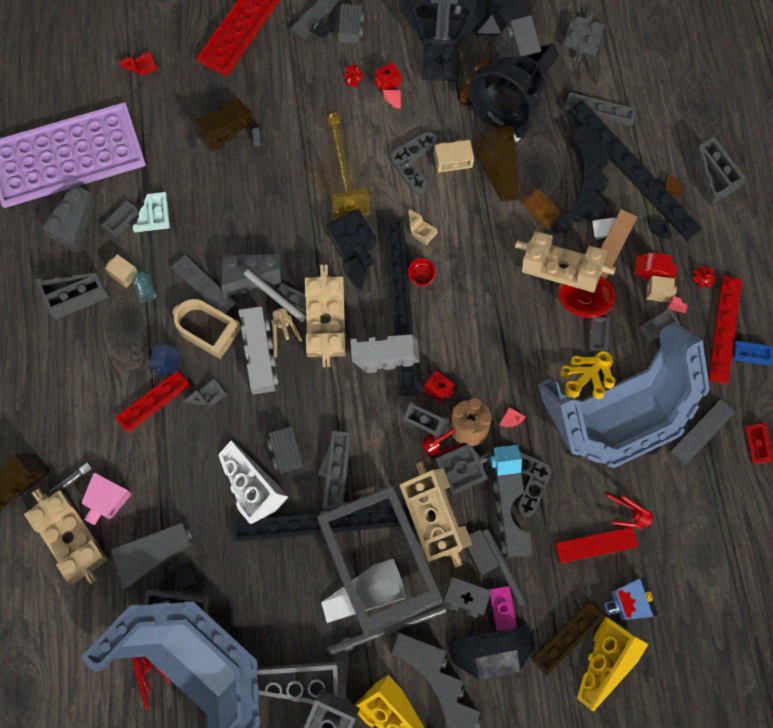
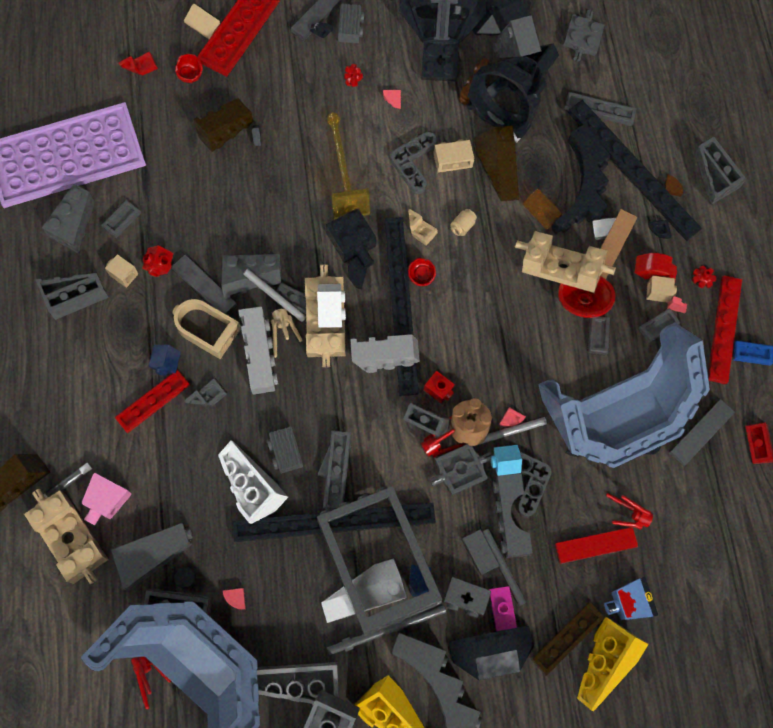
clear light blue brick [132,272,157,303] -> none
light aqua wing [133,192,170,232] -> none
red brick [373,62,402,93] -> none
tan brick [400,461,473,567] -> none
yellow plant [560,351,615,399] -> none
none -> red brick [142,245,173,277]
none -> red hair [175,53,203,83]
none -> tan slope [184,4,220,40]
none -> coral tile [223,588,246,610]
none -> white brick [317,284,346,327]
none -> dark blue slope [409,565,431,597]
none -> tan brick [451,209,477,236]
none -> light grey bar [475,417,547,446]

